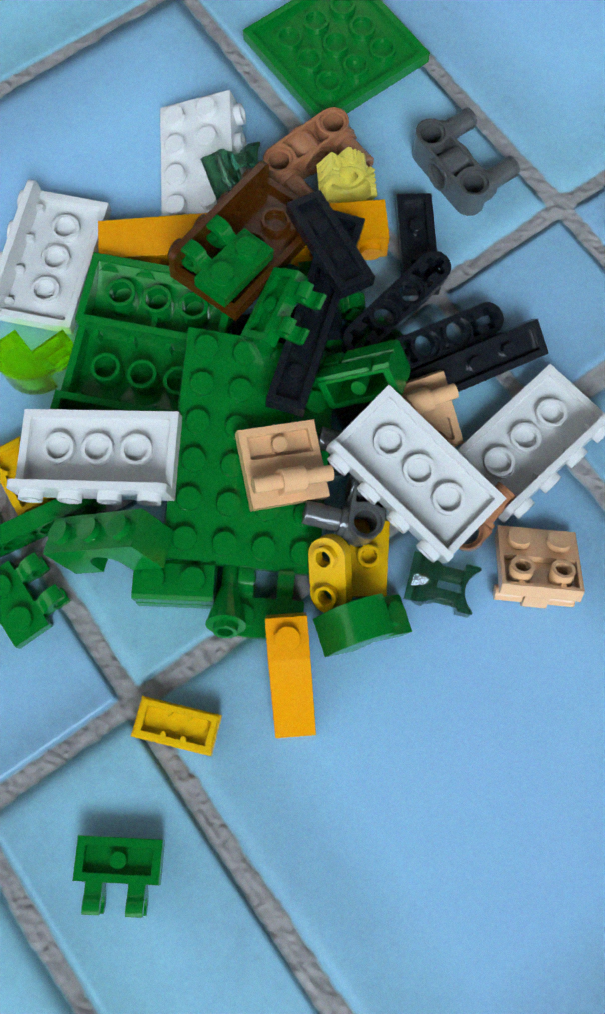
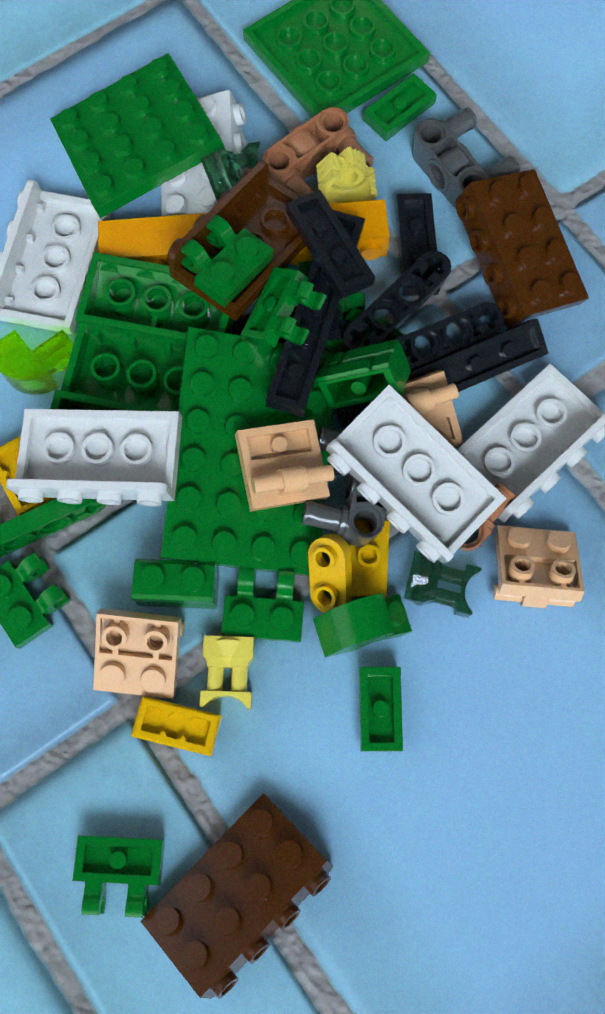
green arch [43,508,174,574] -> none
green cone [205,566,246,638] -> none
light orange slope [265,612,316,738] -> none
none -> green plate [50,53,225,218]
none -> light nougat plate [93,608,185,699]
none -> reddish brown bracket [140,793,333,999]
none -> light yellow piece [200,635,254,710]
none -> green plate [359,667,403,752]
none -> green plate [363,73,437,141]
none -> reddish brown bracket [456,169,589,328]

